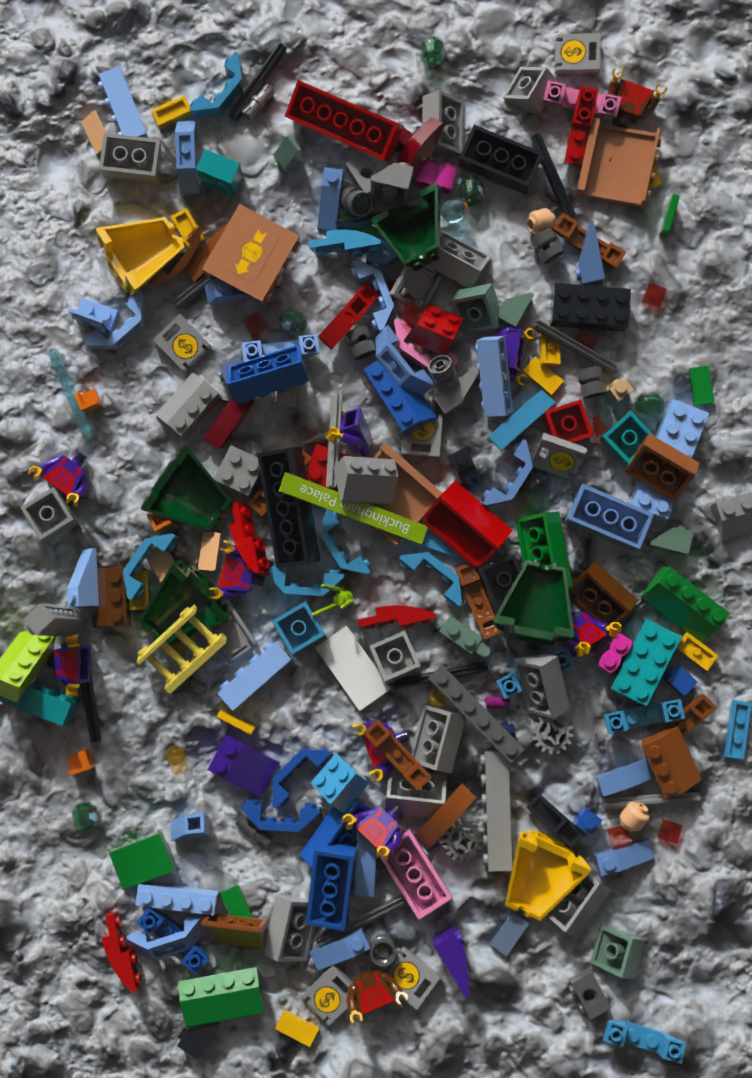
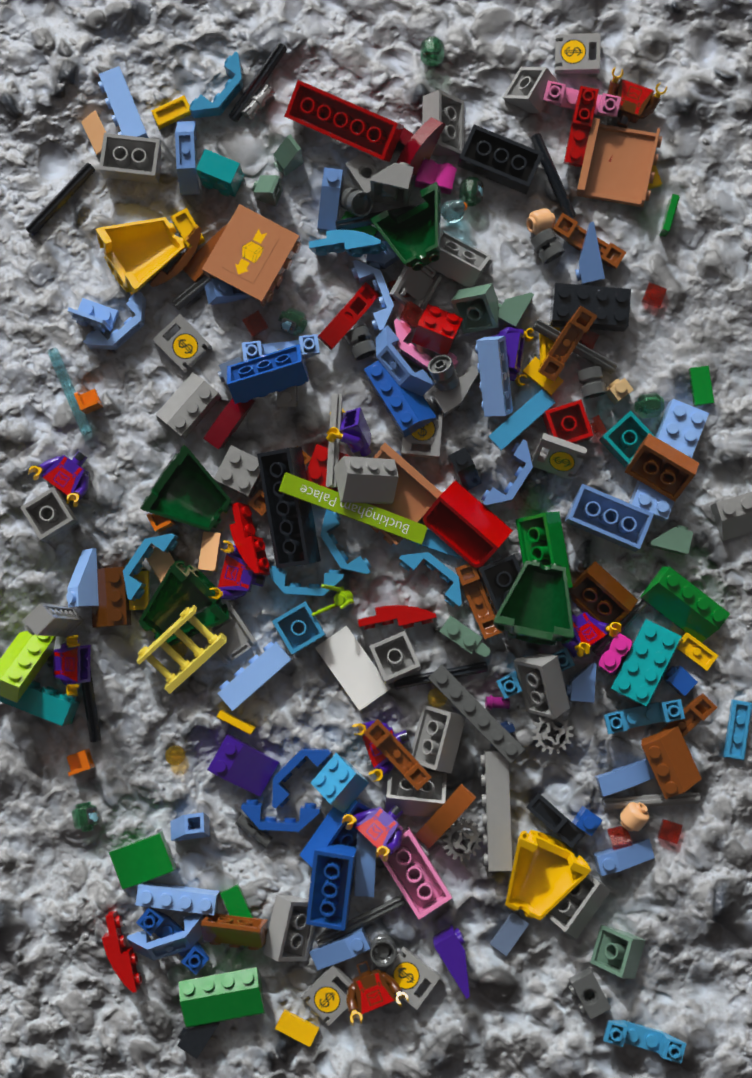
none -> black axle [26,163,95,236]
none -> sand green slope [252,175,283,207]
none -> dark orange slope [538,306,597,382]
none -> medium blue slope [566,663,597,703]

